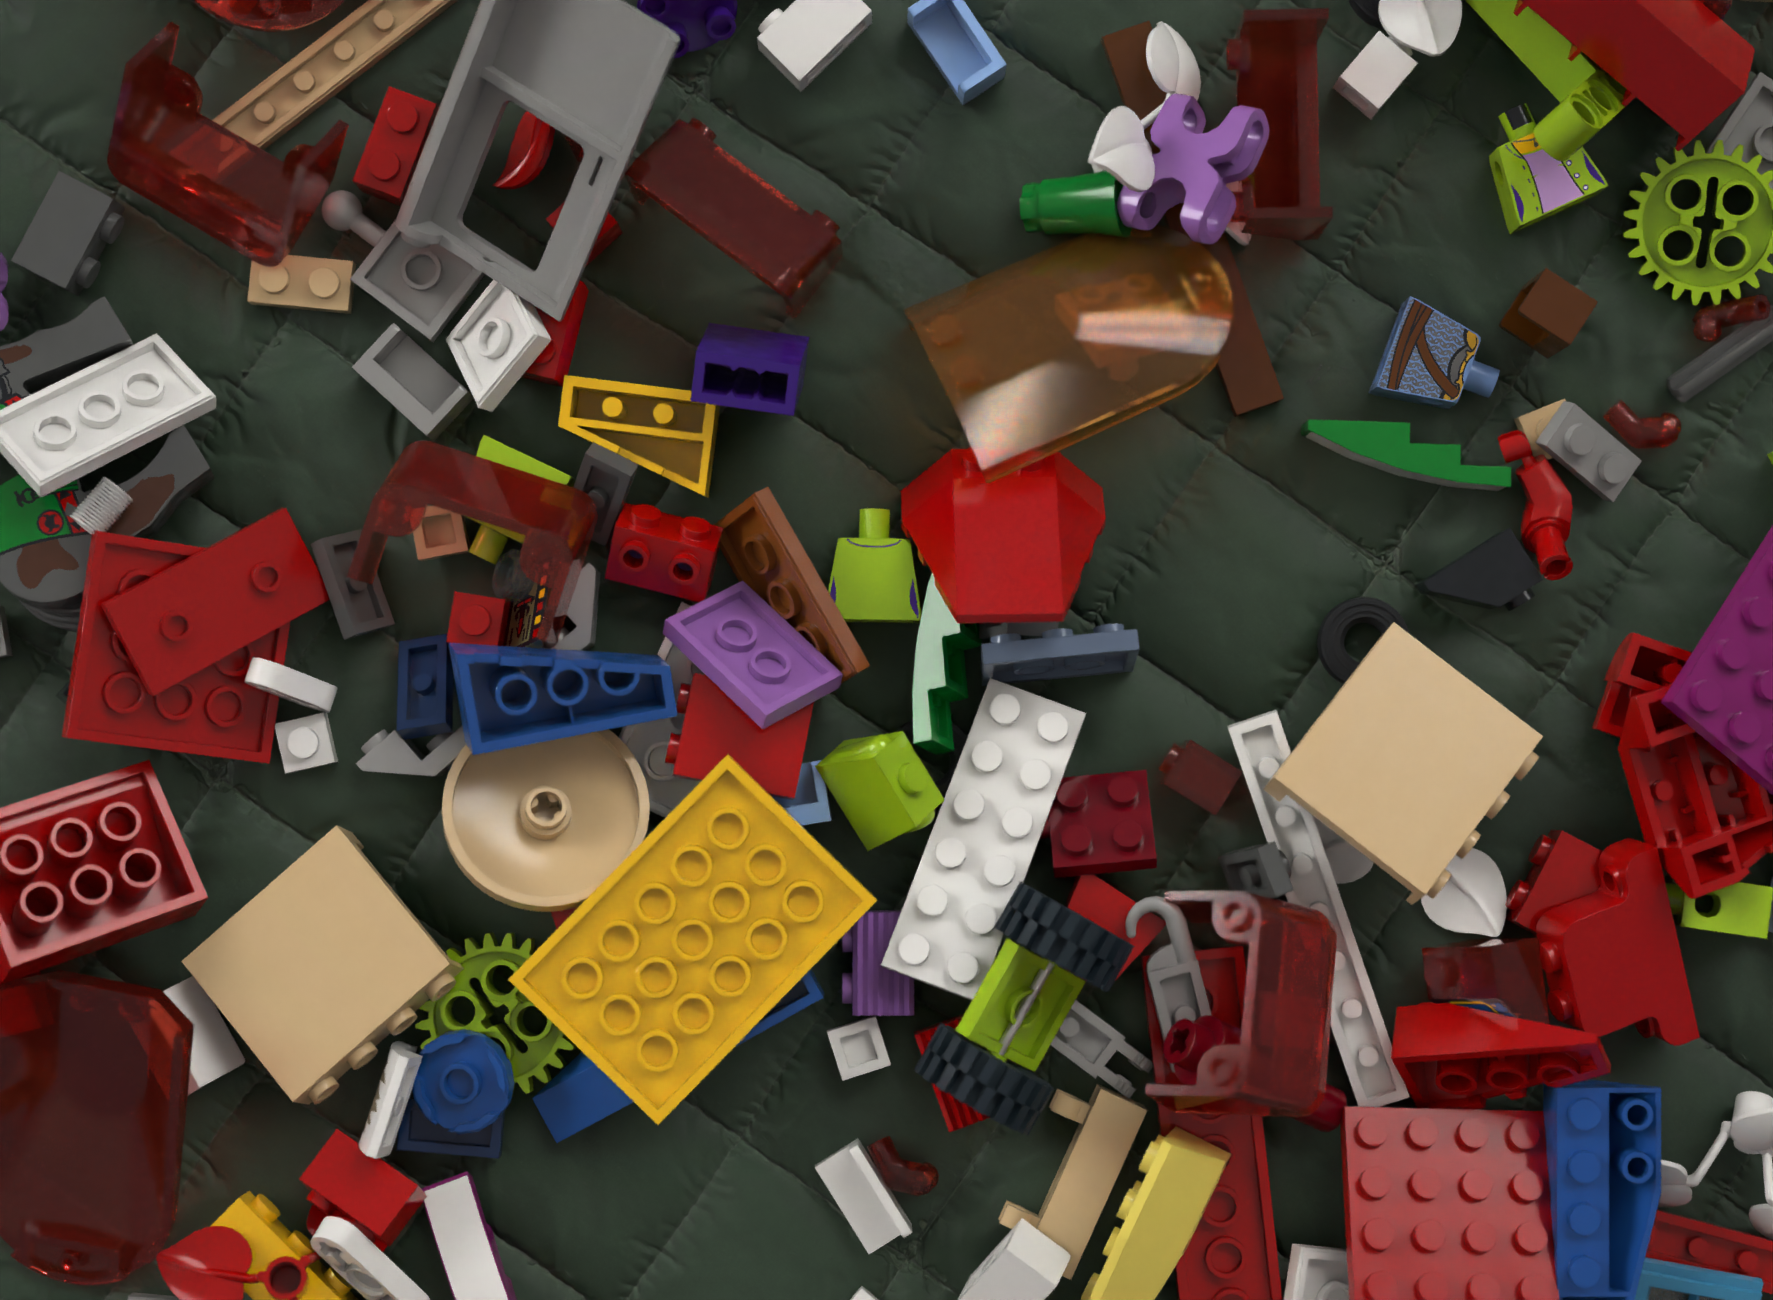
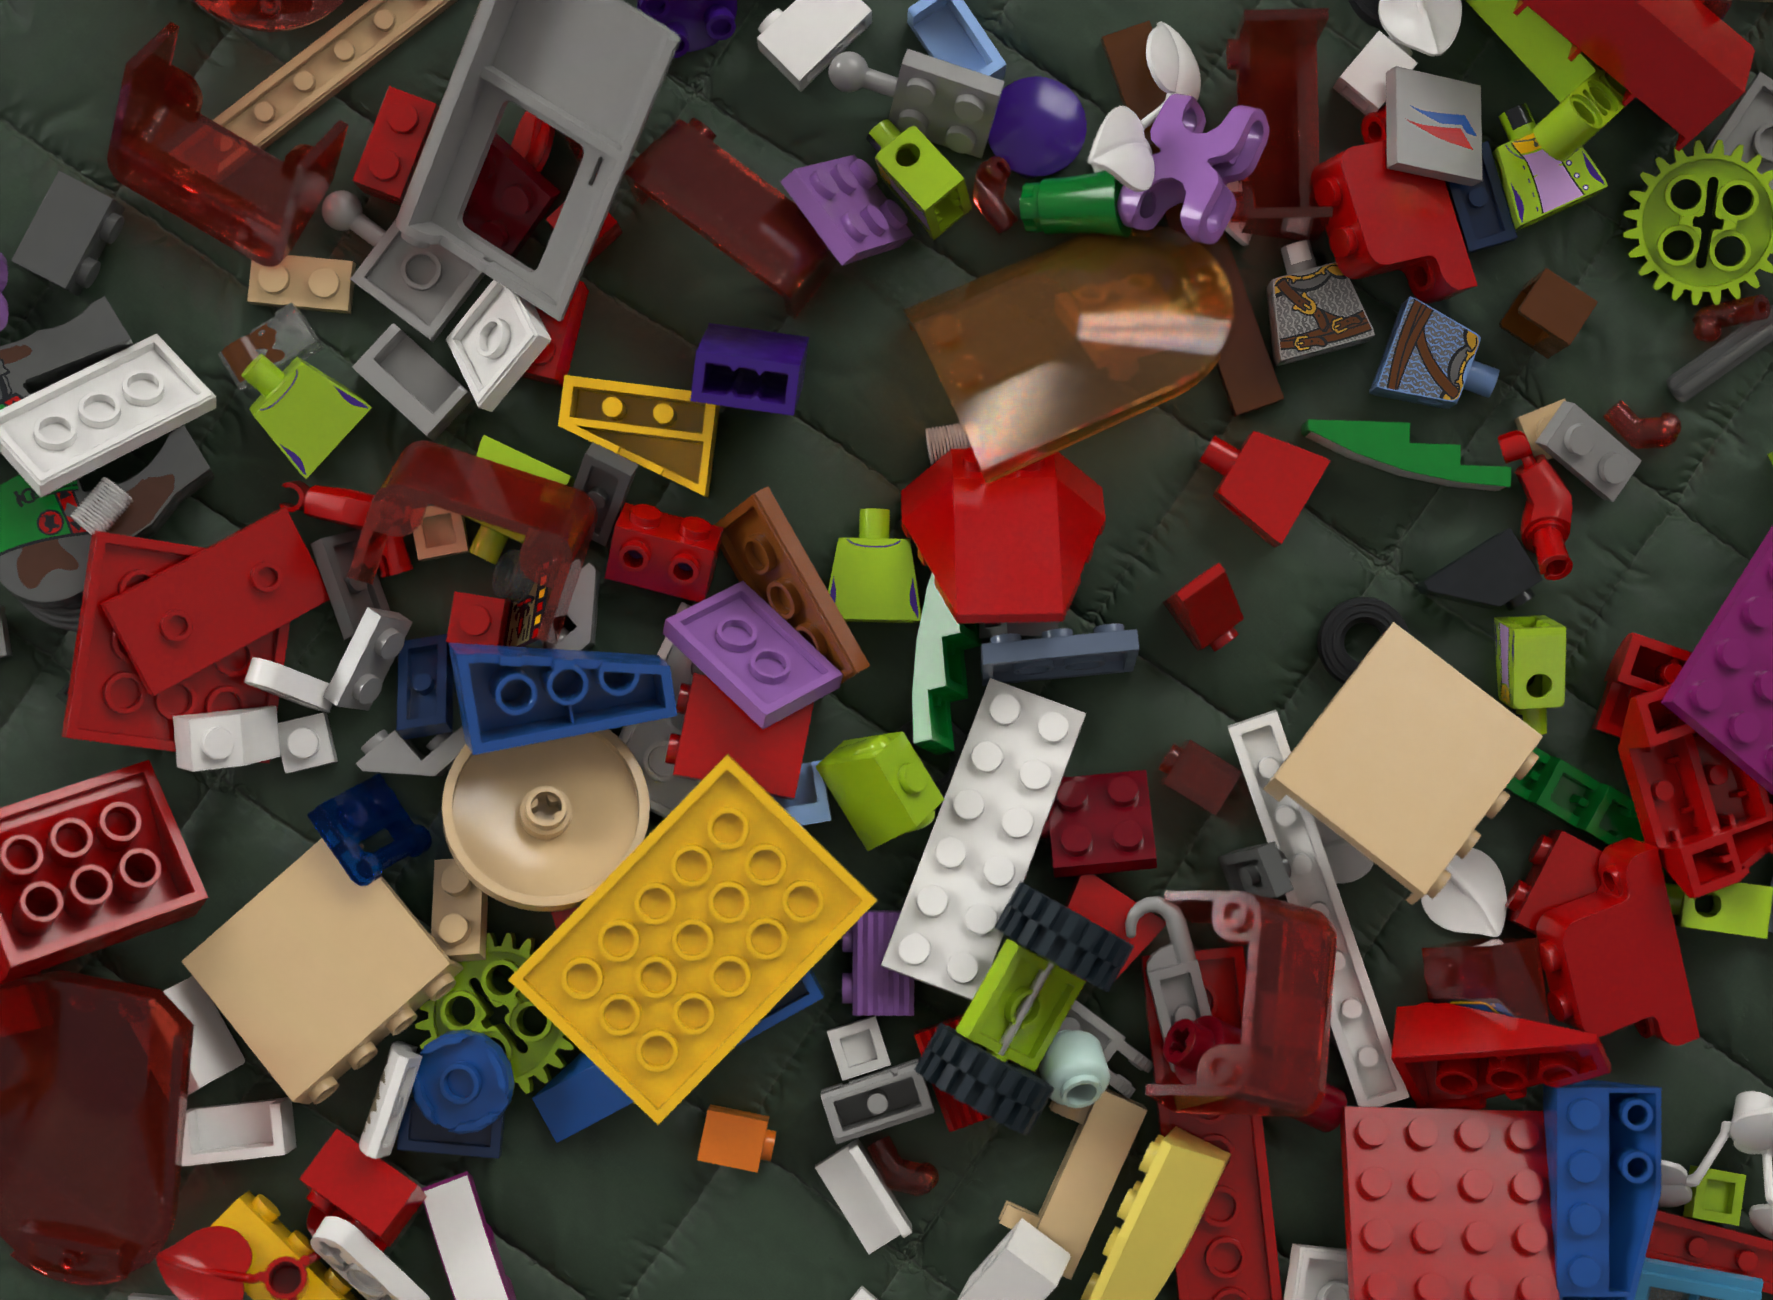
none -> white slope [173,706,281,772]
none -> white panel [177,1097,297,1167]
none -> clear leg [218,302,324,391]
none -> lime torso [241,354,372,479]
none -> red arm [279,481,414,578]
none -> clear blue plate [307,773,432,886]
none -> light grey plate [323,607,413,711]
none -> tan plate [431,859,488,962]
none -> dark red plate [463,133,561,258]
none -> orange brick [697,1104,777,1173]
none -> medium lavender plate [780,155,913,266]
none -> light grey brick [820,1058,935,1144]
none -> light grey plate [828,49,1005,159]
none -> lime torso [866,119,972,240]
none -> white piece [925,421,980,465]
none -> clear red arm [972,156,1019,236]
none -> dark purple dish [988,77,1087,178]
none -> light aqua head [1038,1030,1110,1108]
none -> red slope [1162,563,1244,652]
none -> red torso [1199,431,1330,548]
none -> torso [1266,240,1375,367]
none -> red brick [1311,104,1478,304]
none -> light grey tile [1386,66,1483,186]
none -> dark blue plate [1445,141,1518,254]
none -> lime torso [1494,615,1566,735]
none -> green slope [1505,747,1666,875]
none -> lime plate [1683,1165,1746,1226]

